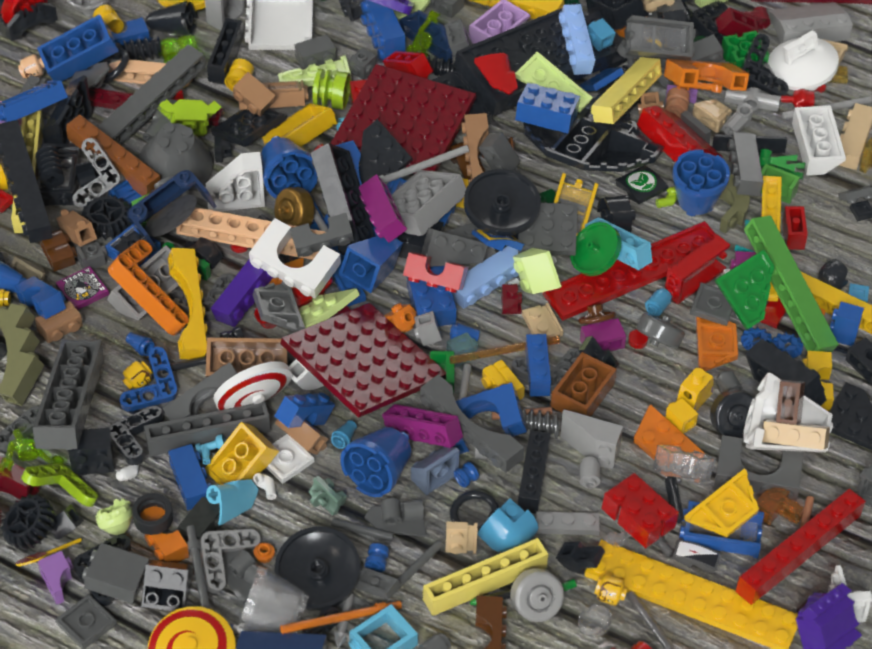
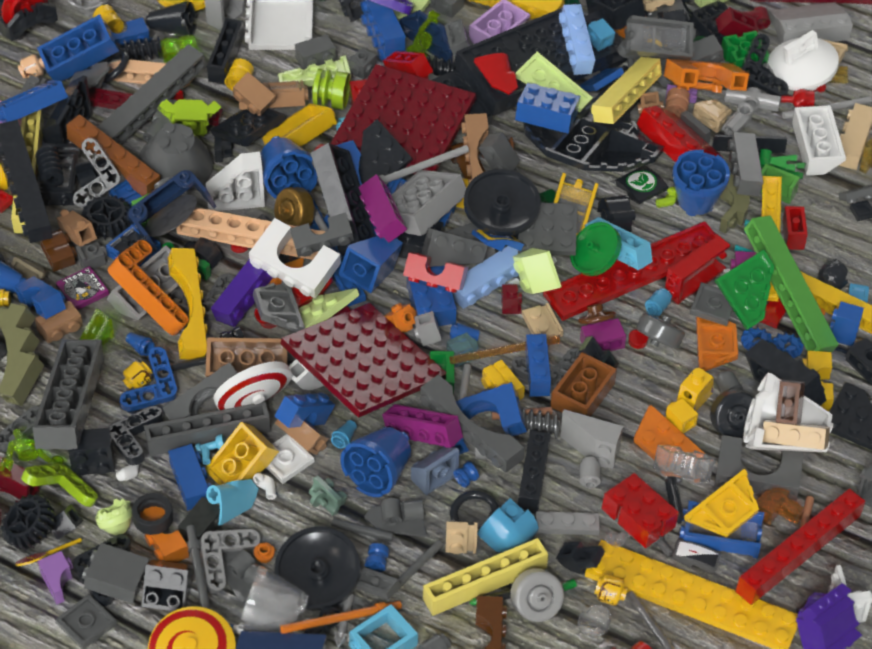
none -> clear neon green slope [79,308,115,346]

